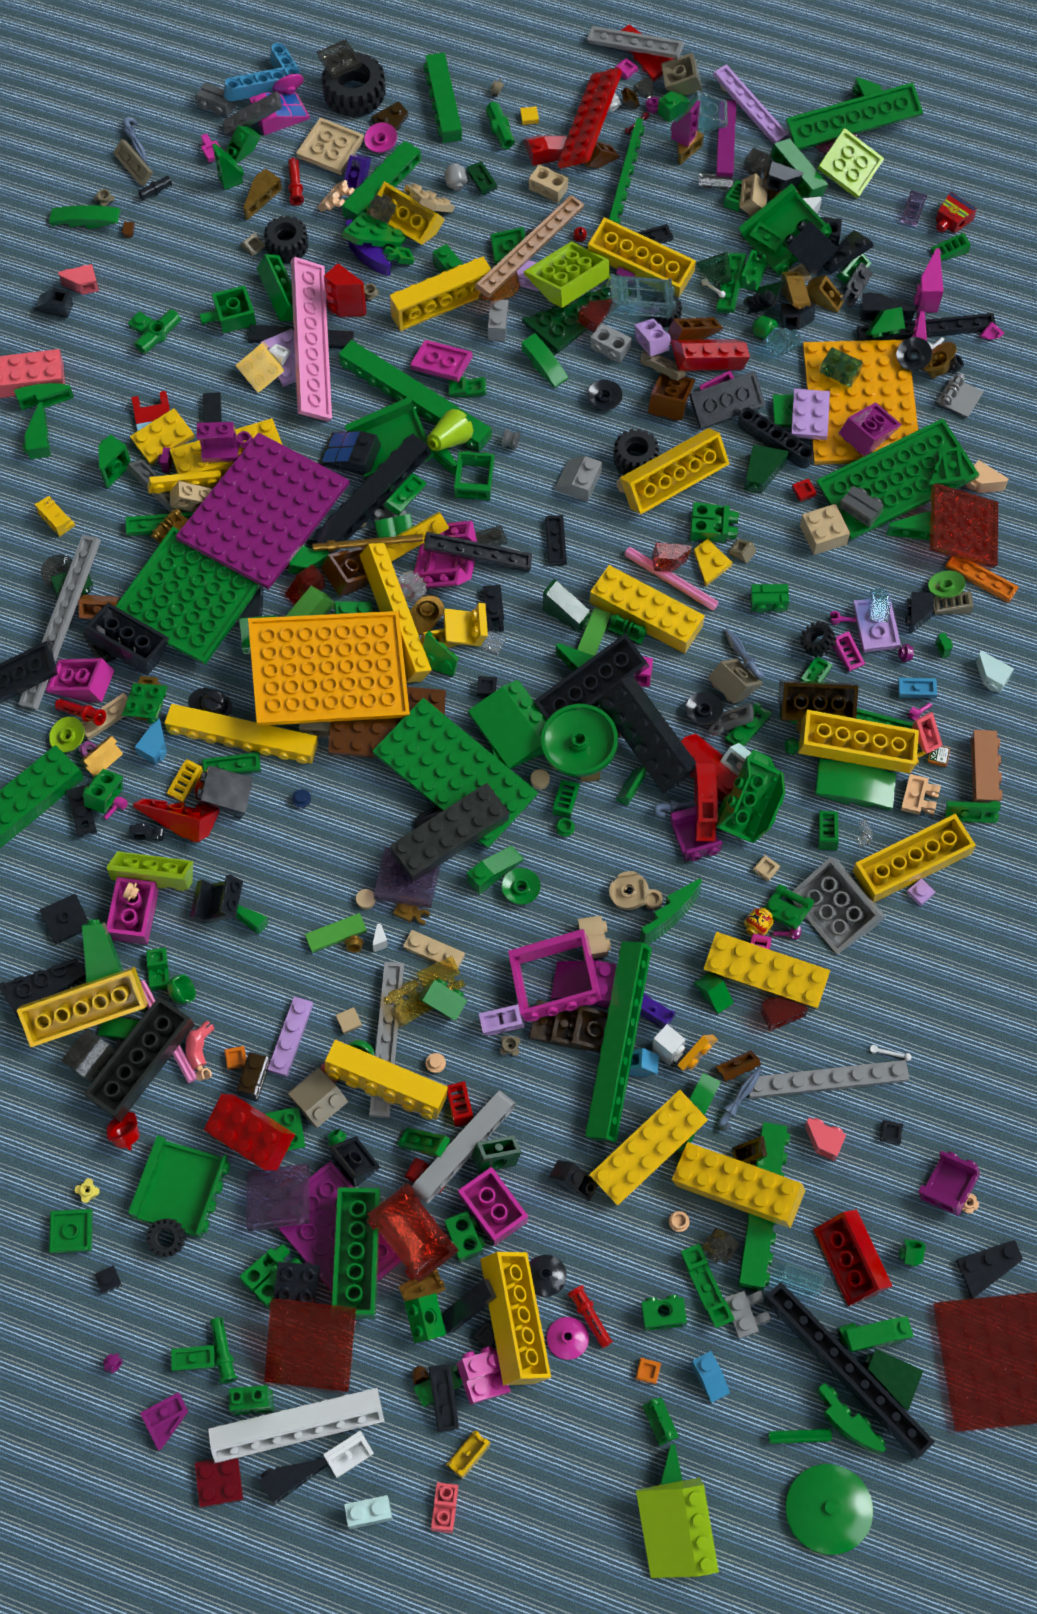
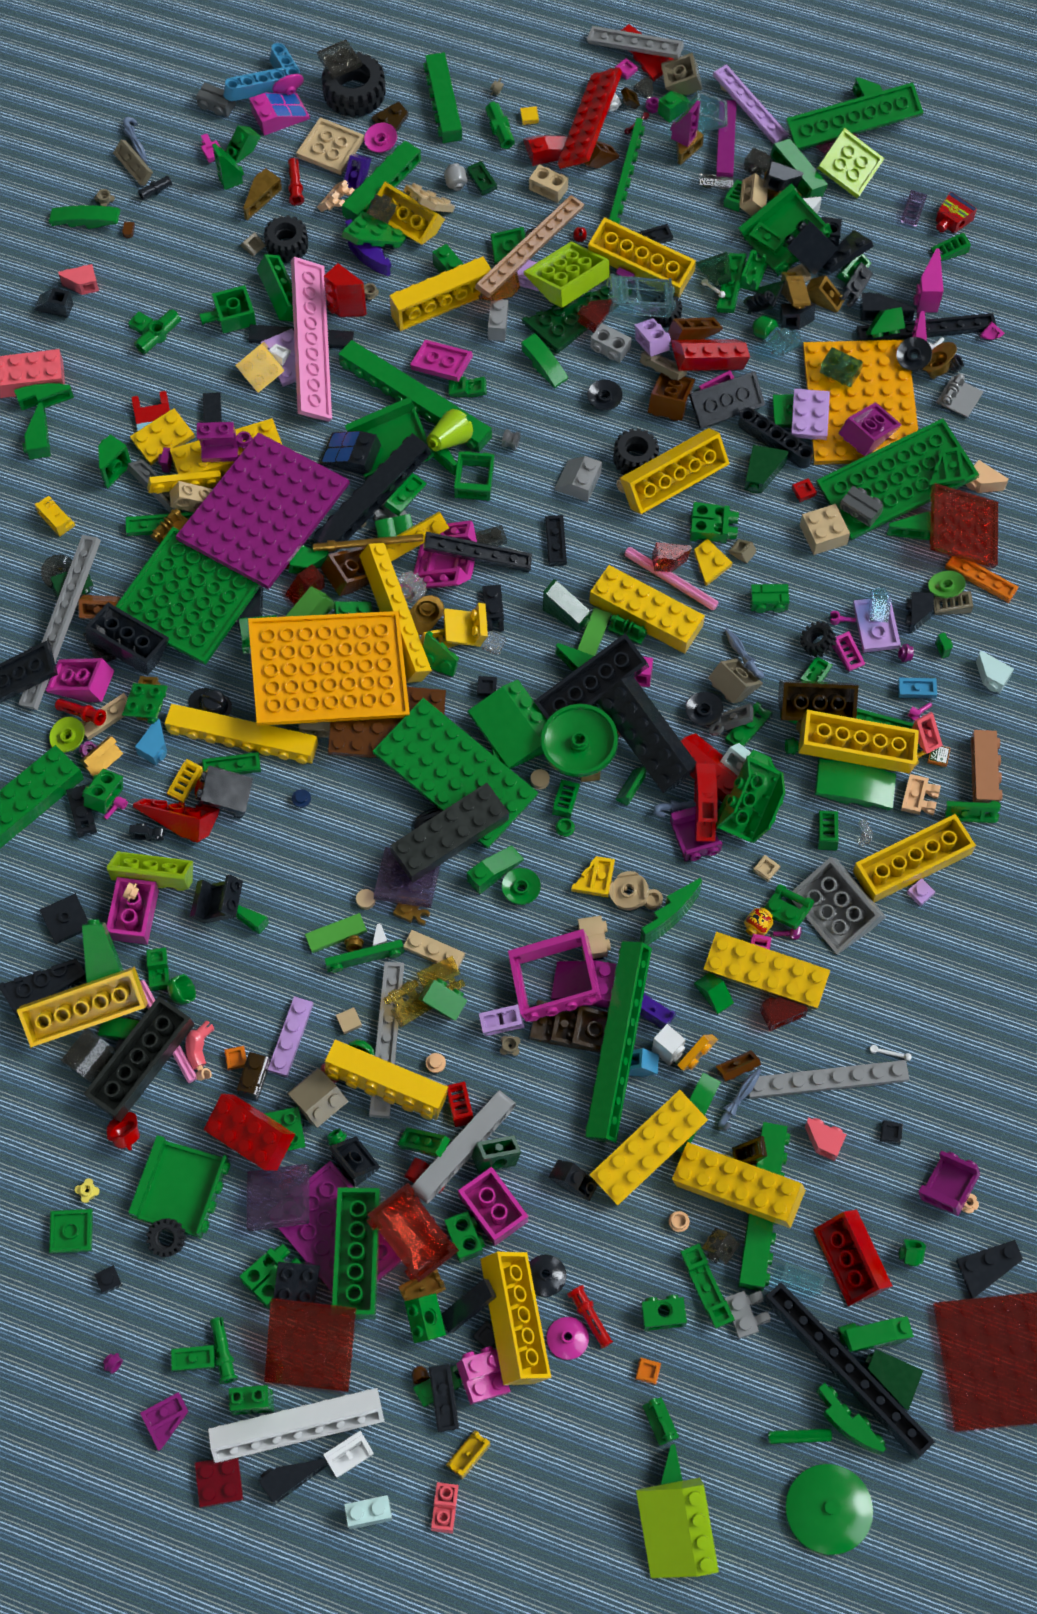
flat silver plate [223,91,282,137] -> none
green plate [383,246,415,265] -> none
dark azure slope [691,1351,730,1403] -> none
none -> green plate [324,939,404,973]
none -> yellow wing [571,856,615,897]

